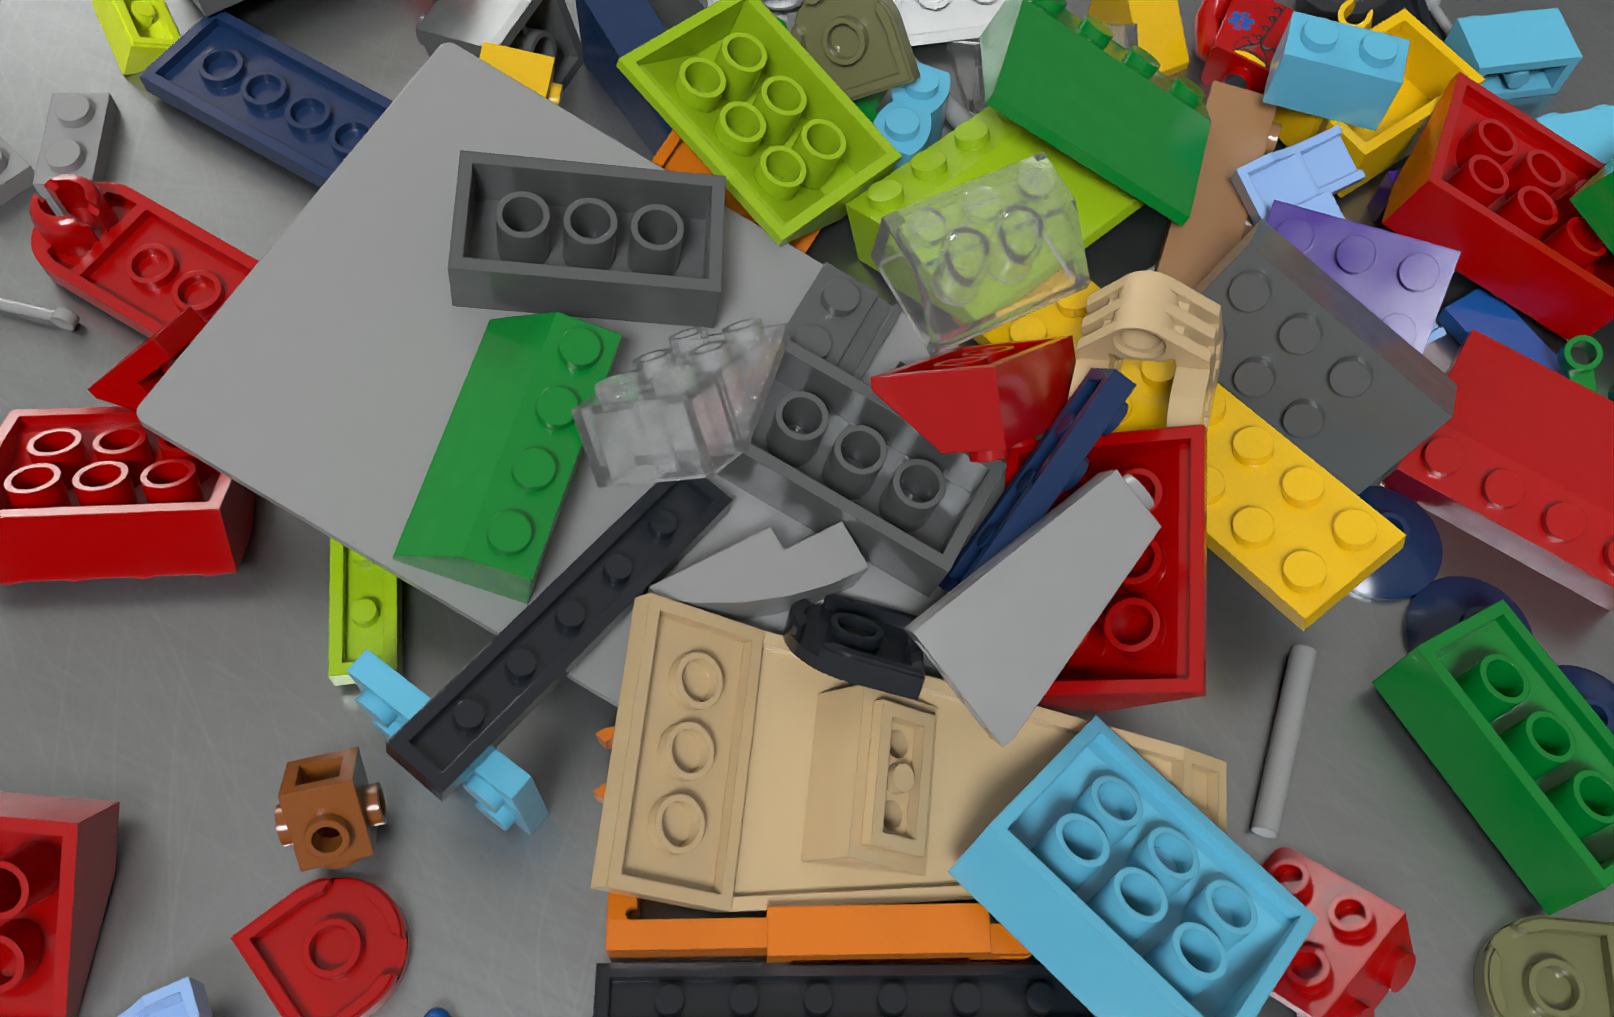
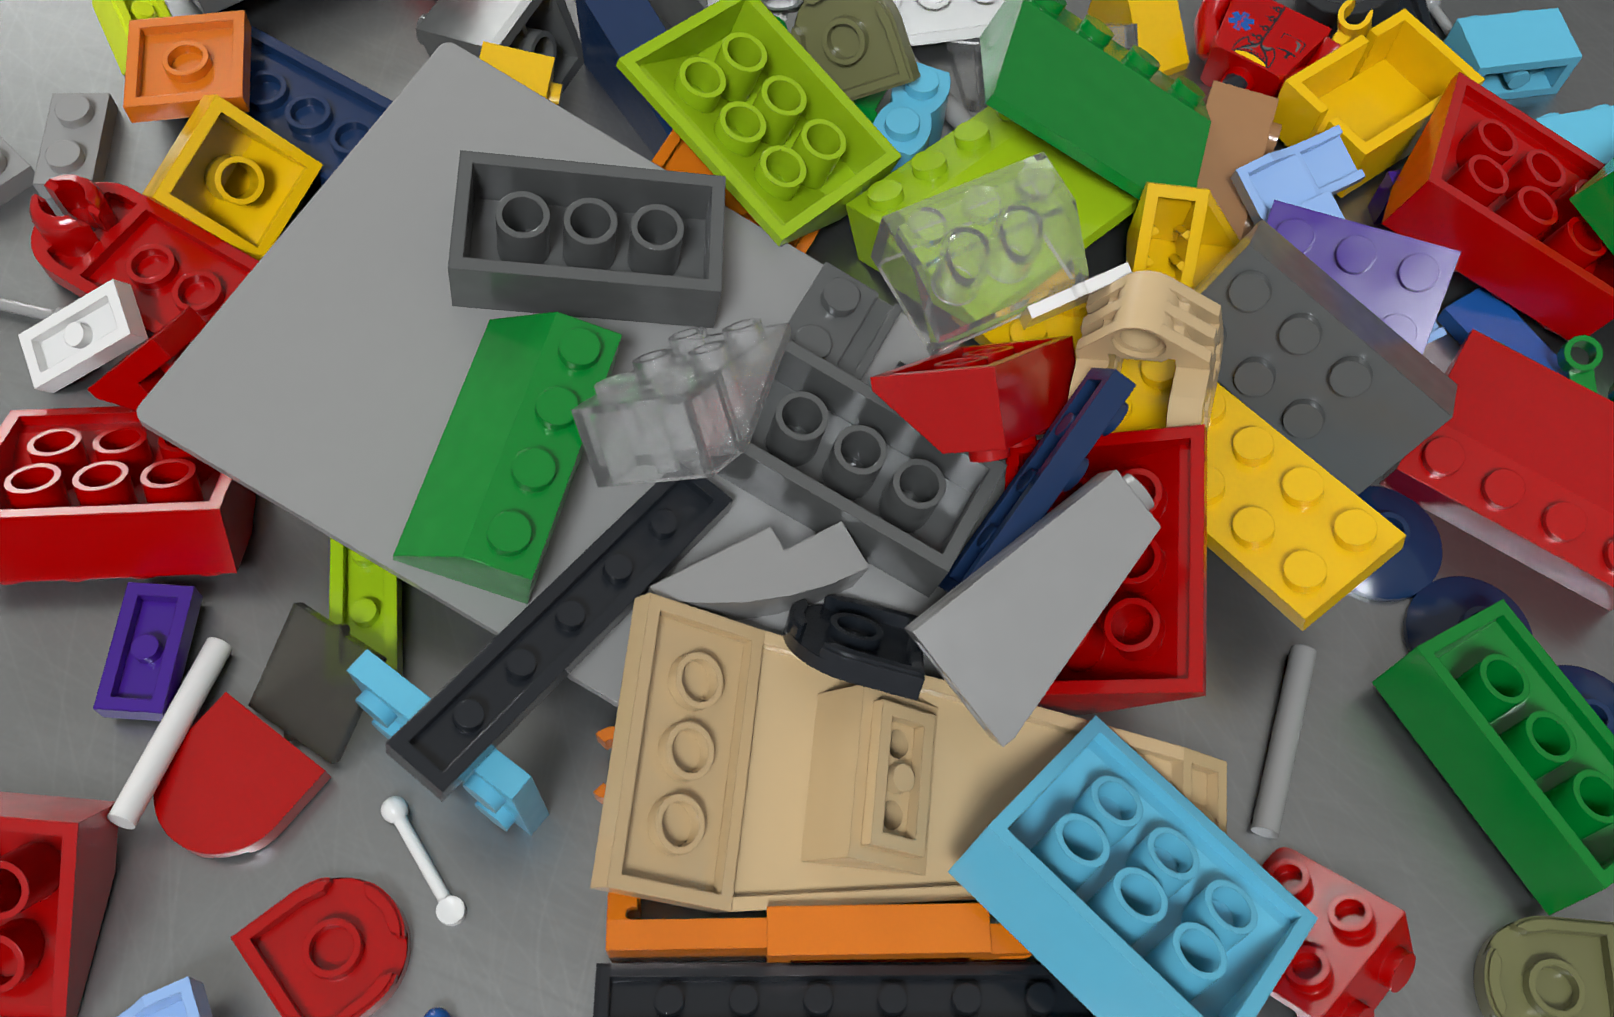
dark orange brick [275,747,387,872] -> none
medium azure brick [1262,11,1410,131] -> none
none -> white plate [18,279,148,393]
none -> dark purple plate [93,582,203,721]
none -> white bar [107,637,232,829]
none -> orange plate [123,10,251,123]
none -> yellow slope [142,94,323,261]
none -> red tile [153,692,331,858]
none -> clear smoke piece [248,602,387,764]
none -> white hinge [381,796,467,926]
none -> white piece [1019,262,1133,329]
none -> yellow slope [1126,182,1240,289]

